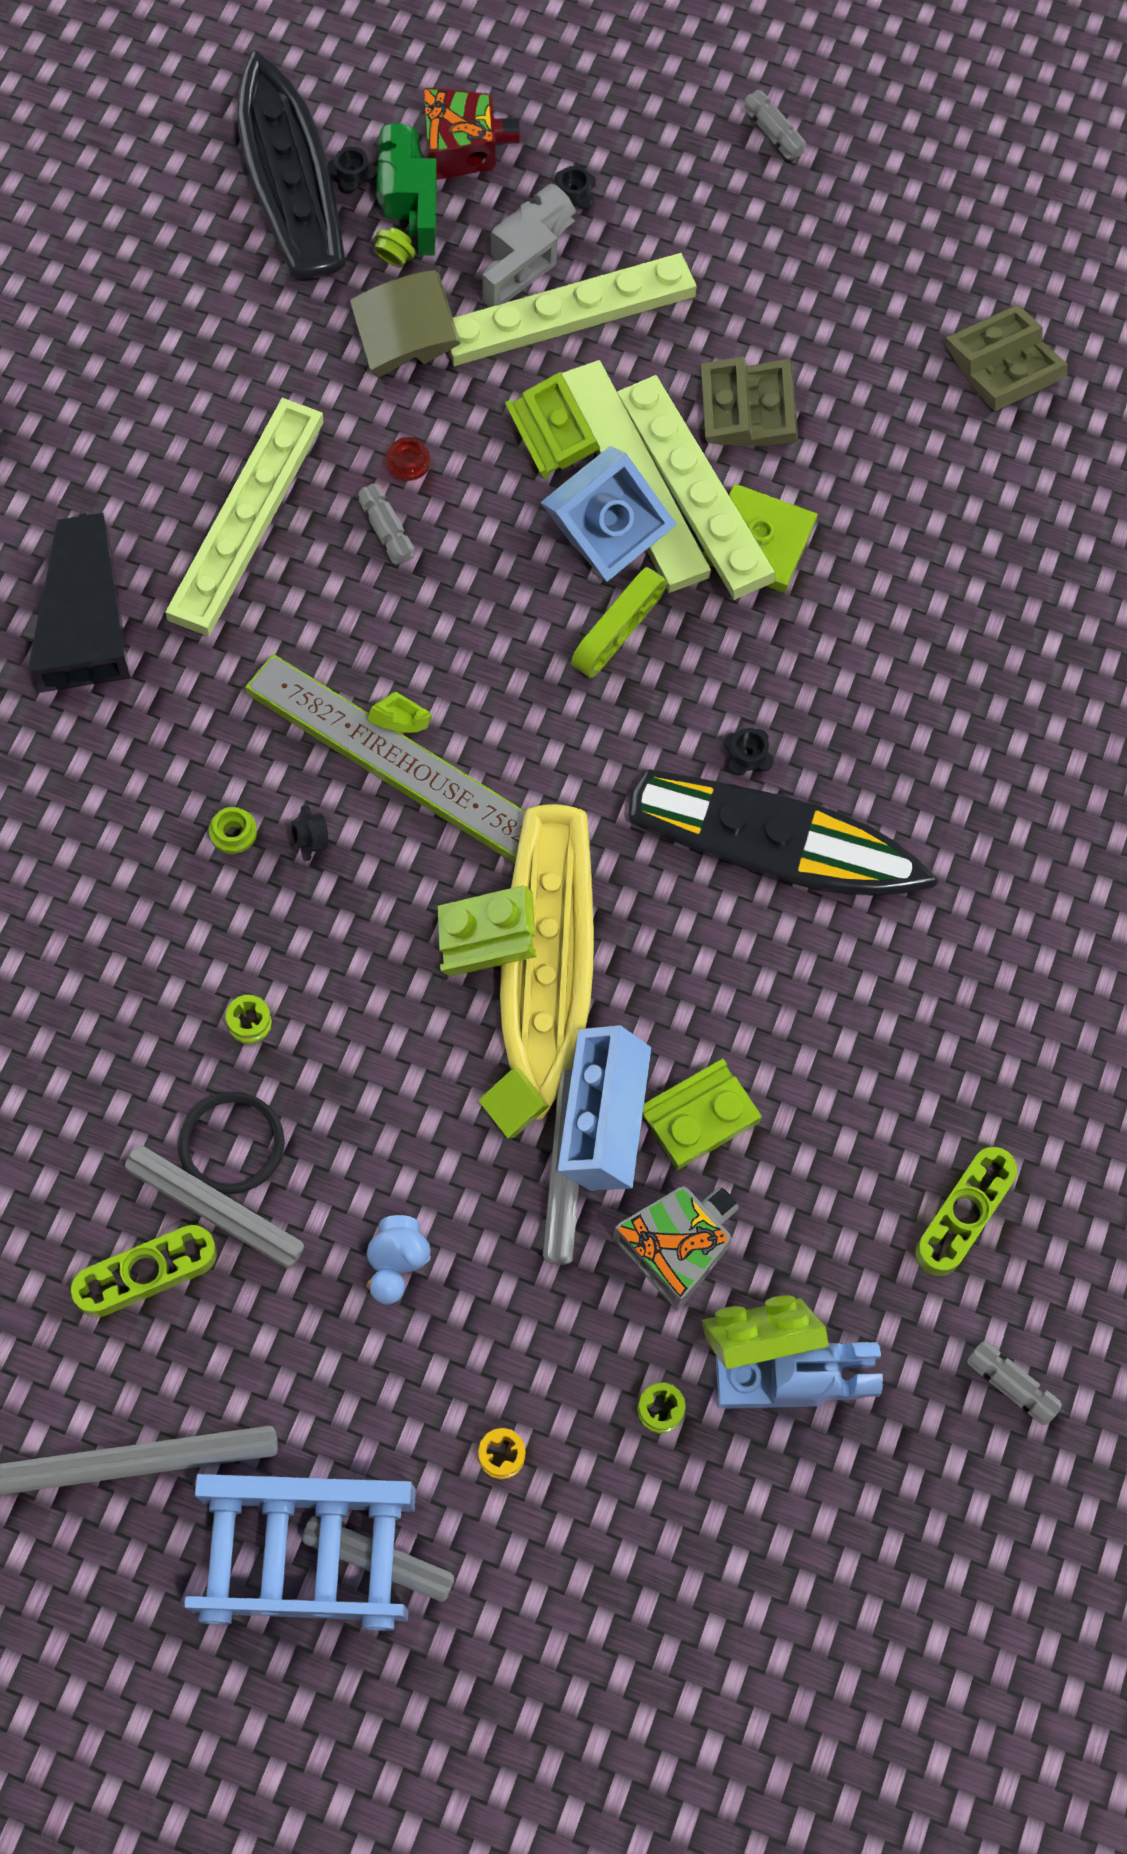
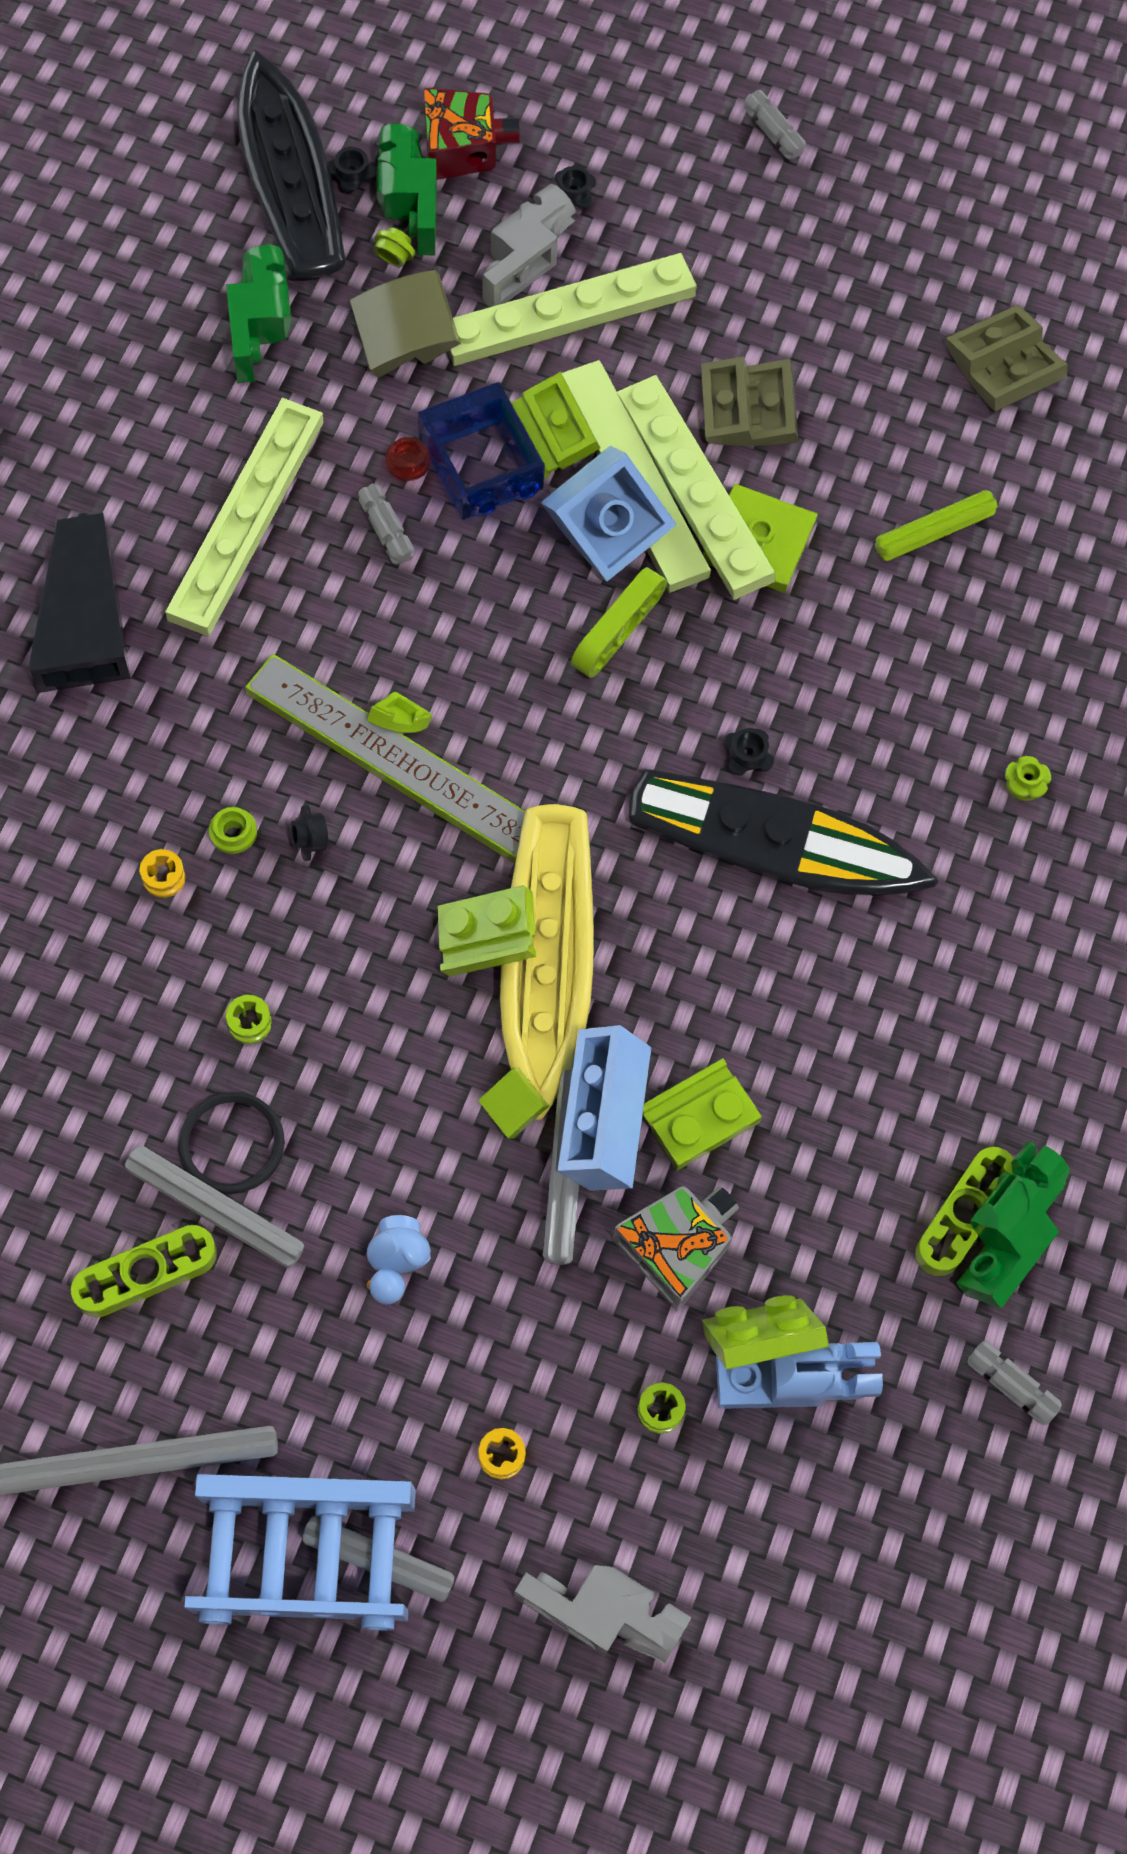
none -> yellow bush [139,849,186,898]
none -> green plate [226,244,292,383]
none -> clear blue window [418,382,545,520]
none -> light grey plate [514,1565,692,1664]
none -> lime axle [874,490,998,561]
none -> green plate [956,1142,1070,1309]
none -> lime plate [1005,756,1051,801]

